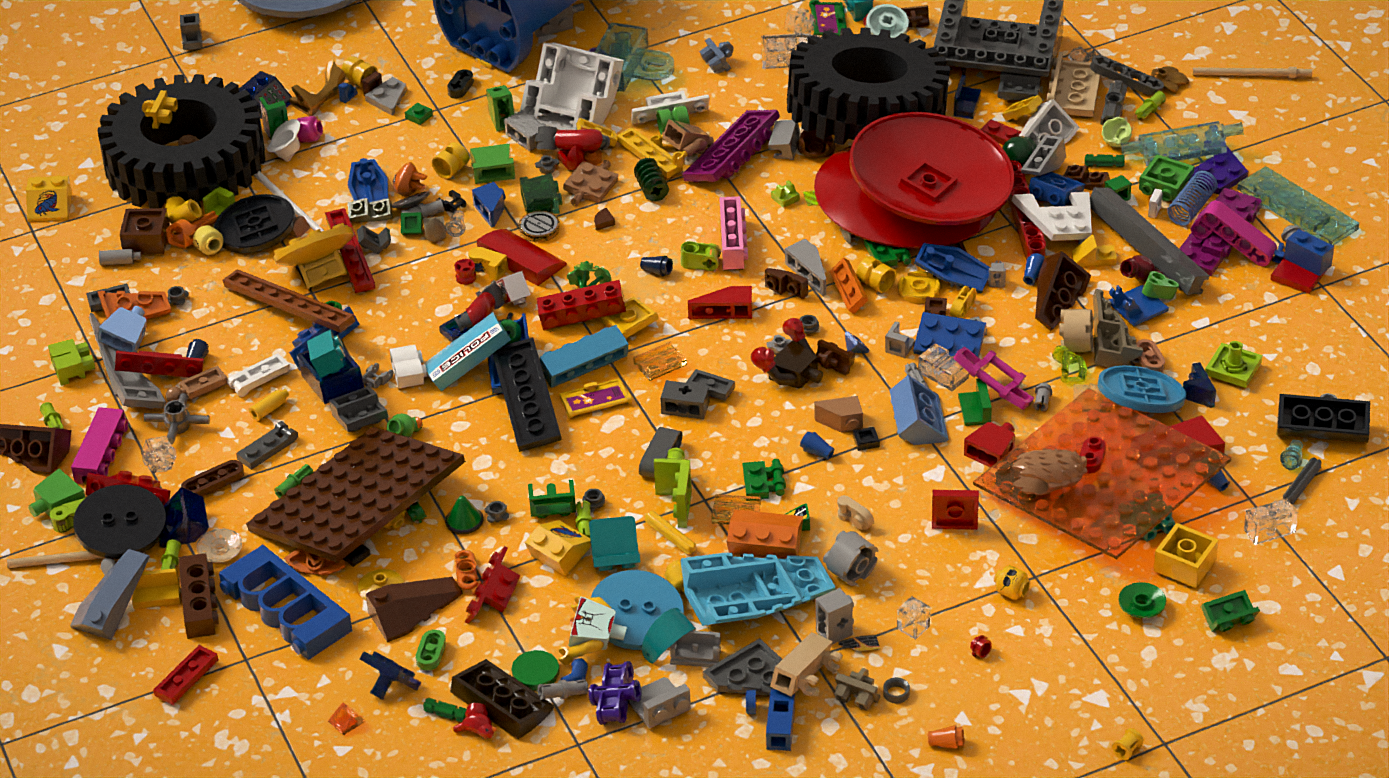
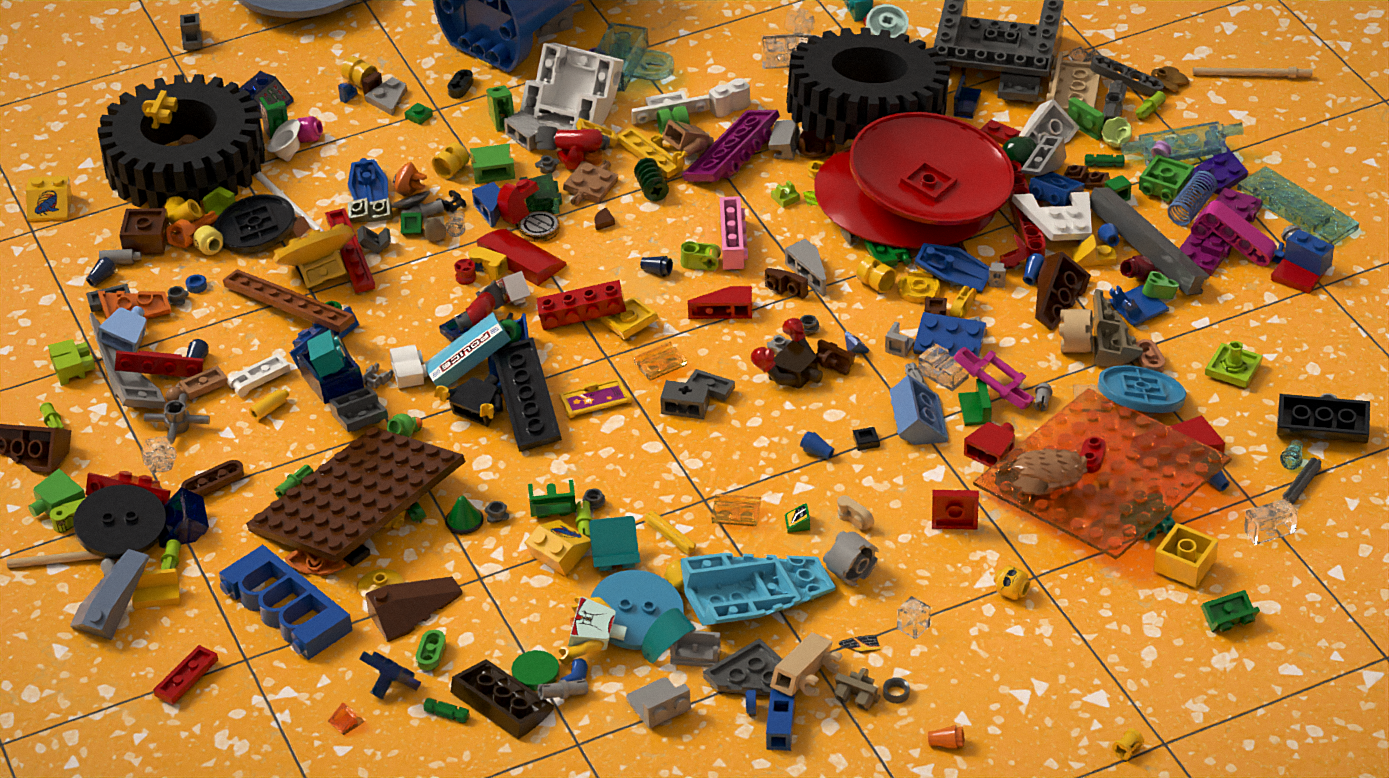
dark pink brick [71,407,128,484] -> none
reddish brown brick [179,553,219,639] -> none
clear dish [196,528,242,563] -> none
dark grey plate [236,421,298,470] -> none
pearl gold animal [289,59,346,116] -> none
red animal [453,703,497,739] -> none
orange piece [454,550,478,590] -> none
red bracket [465,545,520,624] -> none
dark azure brick [540,325,629,388] -> none
bright green plant [567,261,612,288] -> none
dark purple axle [589,661,642,725] -> none
dark grey beam [639,426,683,479] -> none
lime plate [654,448,692,528] -> none
sand blue hips [699,38,734,73] -> none
orange slope [727,510,803,559] -> none
green plate [742,459,786,500] -> none
door [809,0,847,38] -> none
medium nougat slope [814,395,863,432] -> none
light grey brick [816,588,854,644] -> none
orange plate [829,257,868,314] -> none
reddish brown hips [901,5,929,28] -> none
red plate [970,635,992,658] -> none
yellow plate [1002,95,1043,121] -> none
clear neon green piece [1052,345,1087,383] -> none
green dish [1118,582,1166,618] -> none
white tile [1148,189,1163,218] -> none
clear blue slope [1183,362,1216,408] -> none
none -> dark blue cone [86,257,116,287]
none -> blue tile [185,274,207,293]
none -> black torso [434,374,503,427]
none -> red brick [497,179,539,225]
none -> white brick [709,78,751,117]
none -> yellow bush [807,160,824,180]
none -> red plate [1000,234,1031,268]
none -> bright green plate [1068,97,1104,140]
none -> blue cone [1098,223,1119,247]
none -> lavender bush [1151,141,1172,158]

